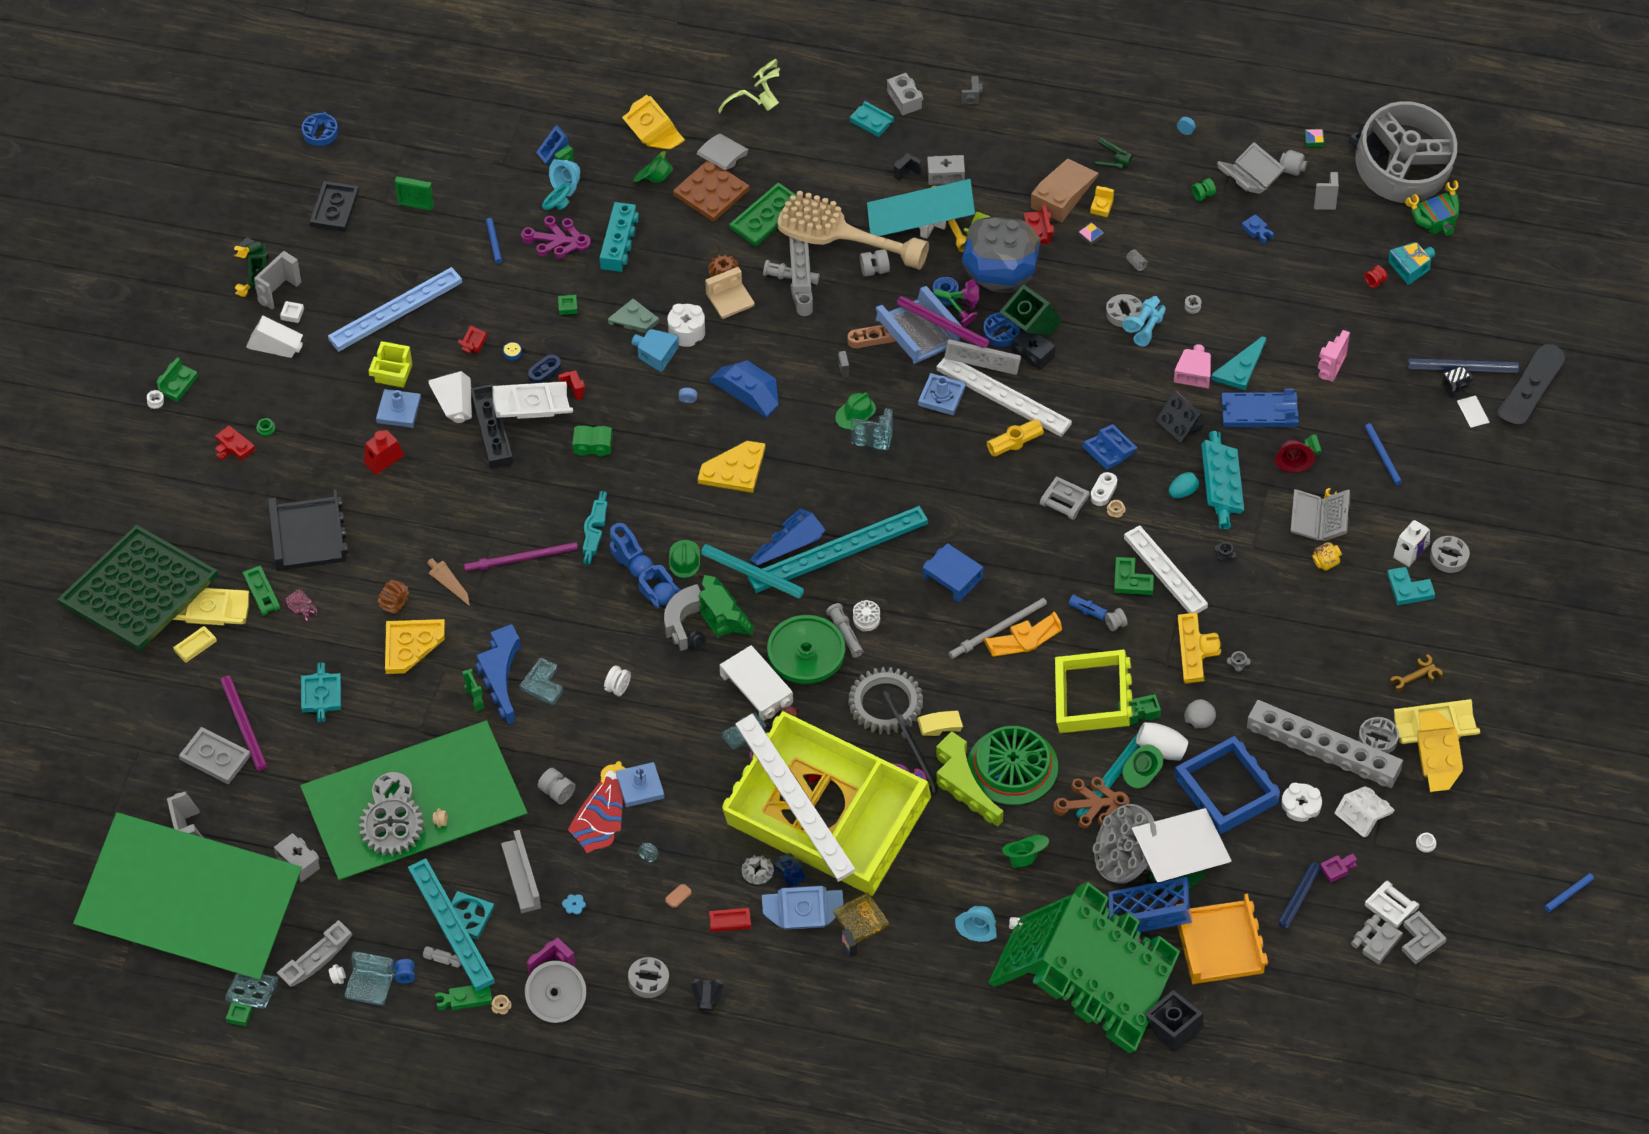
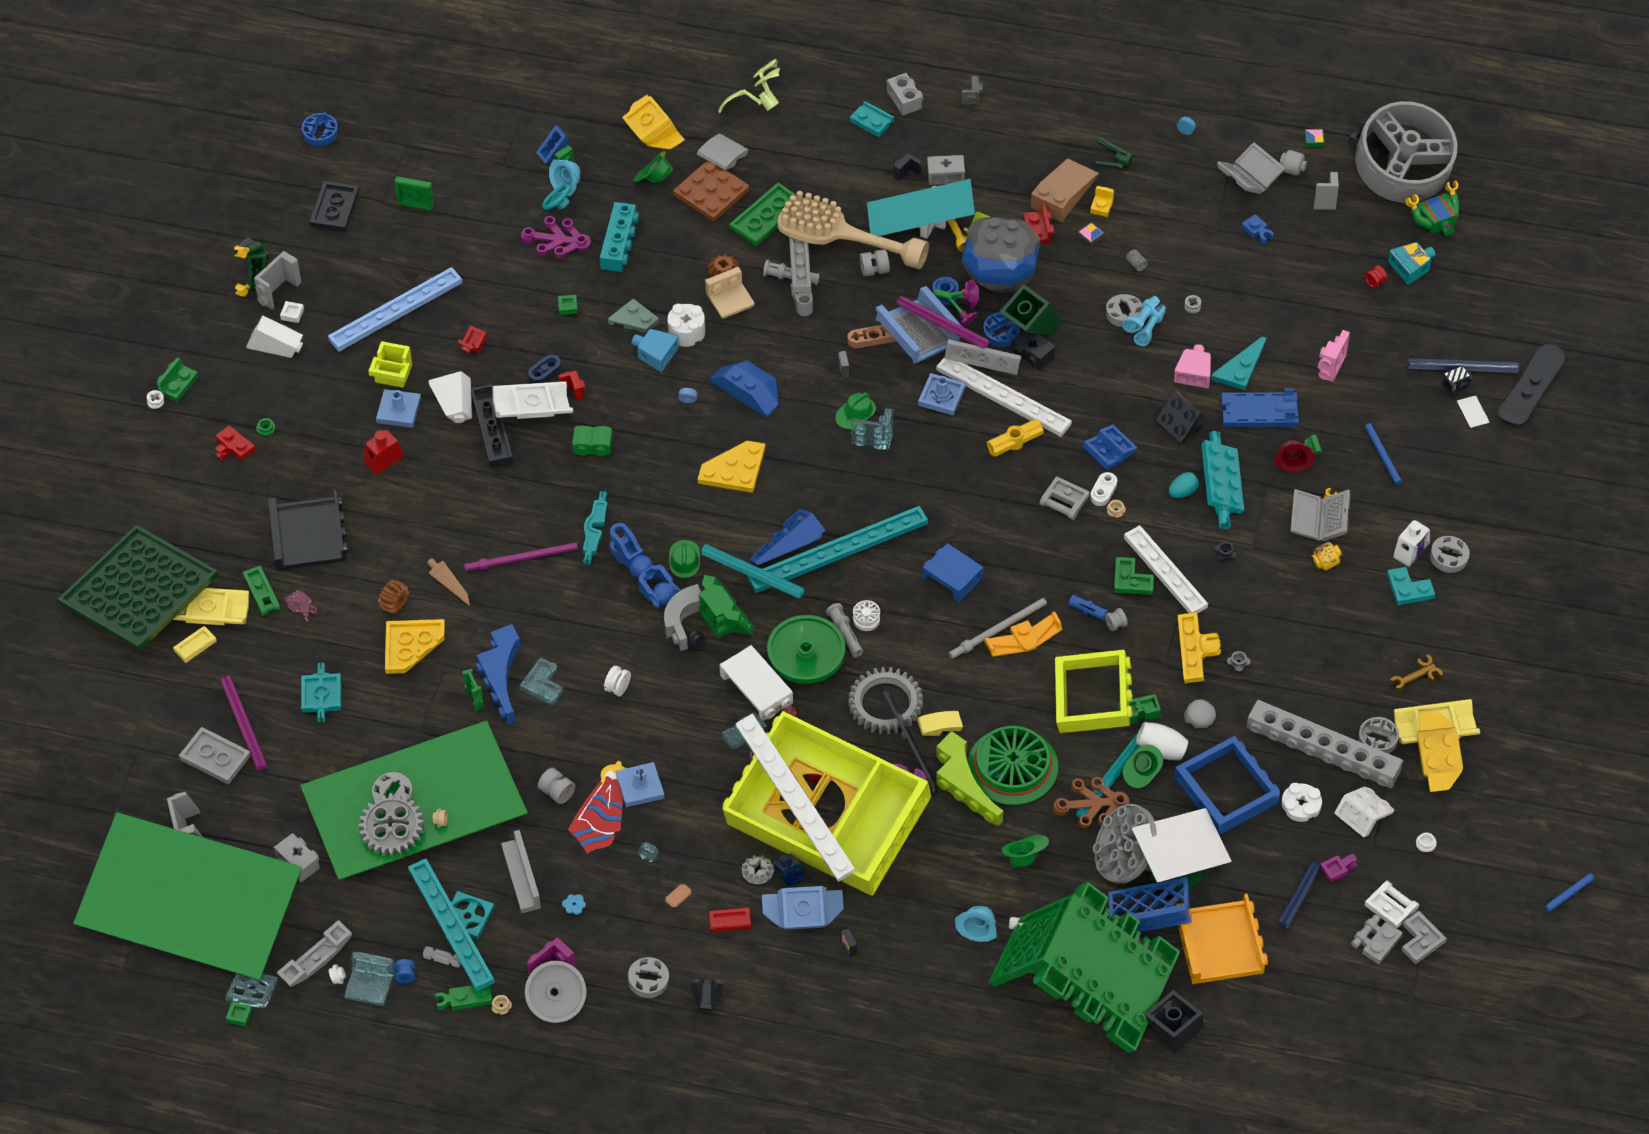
blue bar [486,218,502,264] -> none
tile [503,342,522,361] -> none
clear yellow tile [833,892,889,943] -> none
green wheel [1191,178,1216,201] -> none

